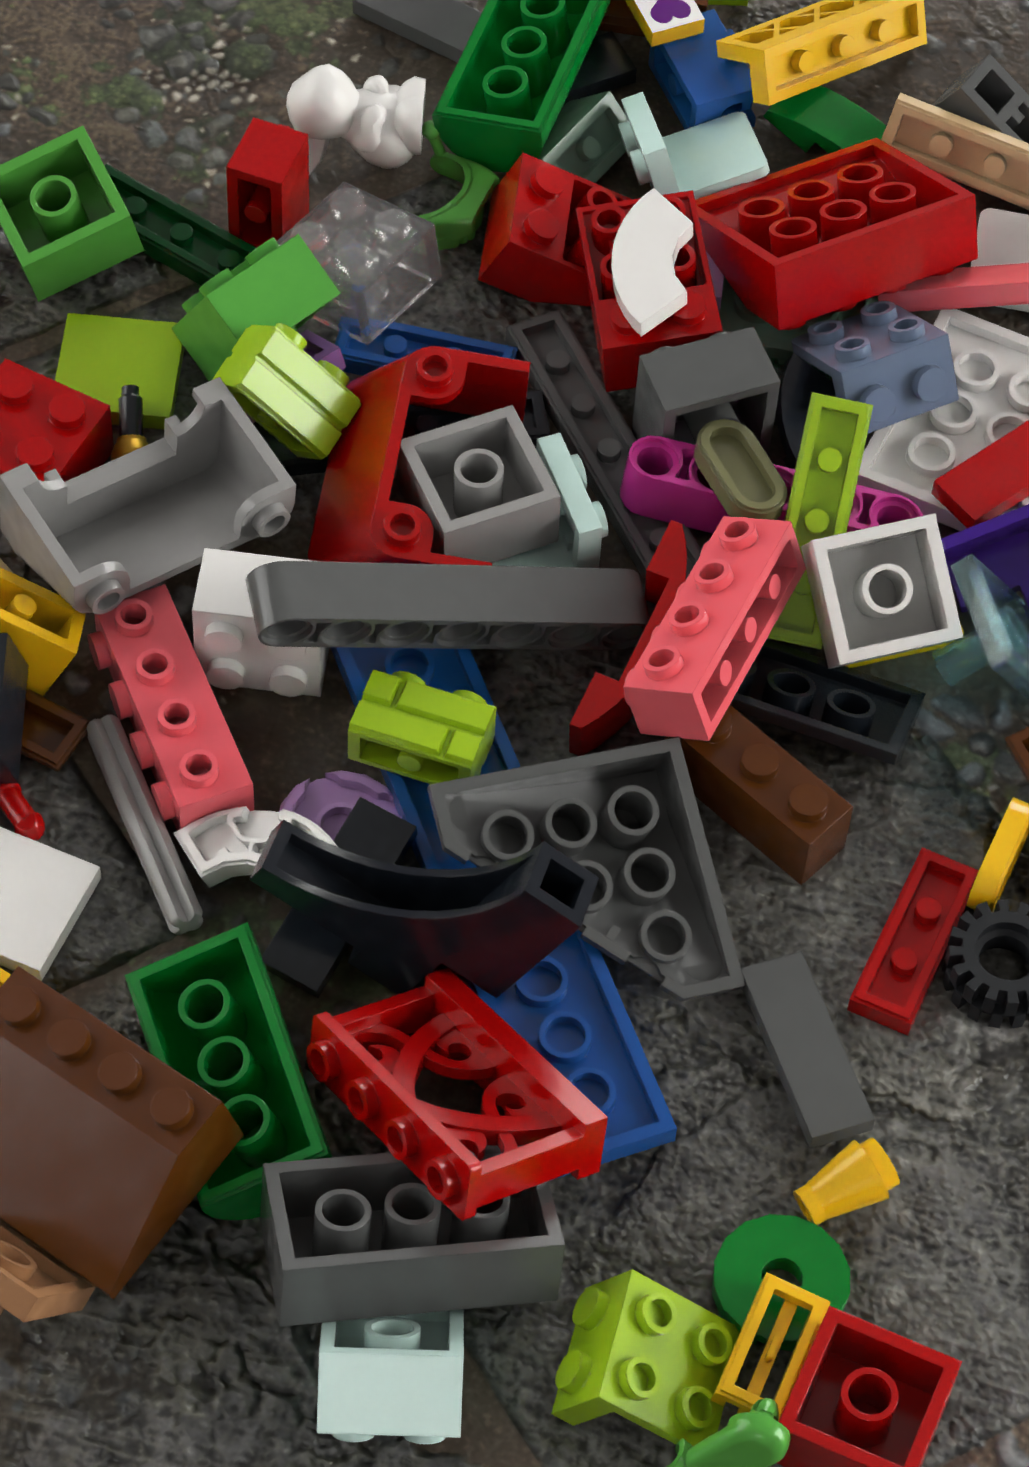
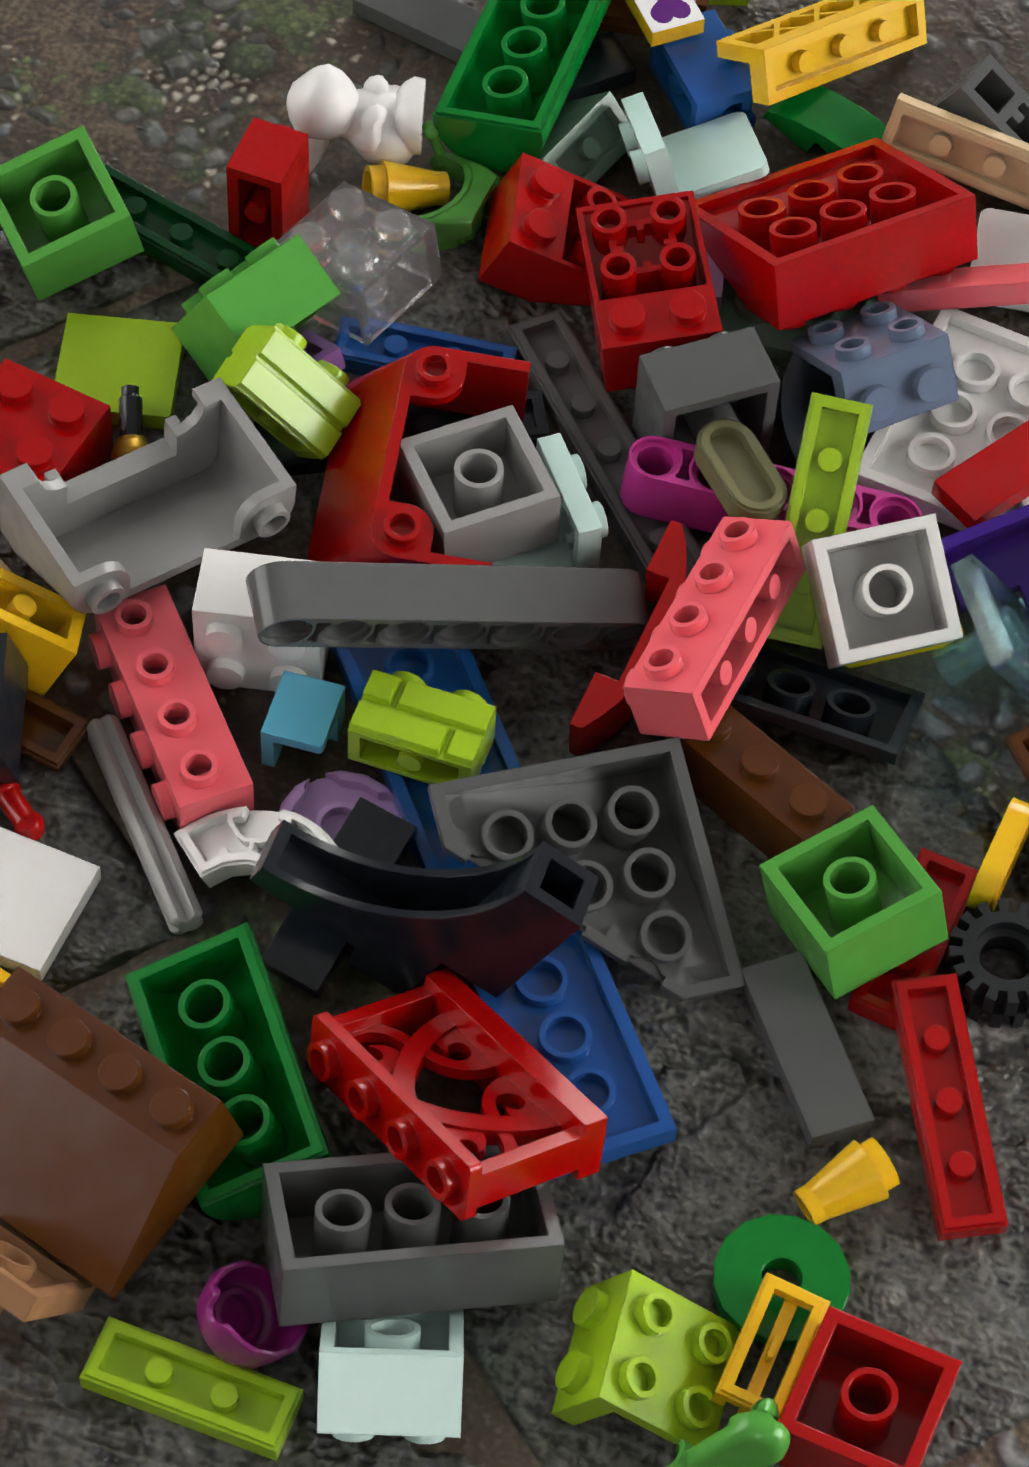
white tile [611,188,693,337] -> none
none -> lime tile [79,1316,304,1461]
none -> magenta hair [196,1260,309,1369]
none -> medium azure panel [261,670,345,767]
none -> yellow cone [362,159,450,218]
none -> bright green brick [759,805,949,1000]
none -> red tile [888,973,1009,1241]

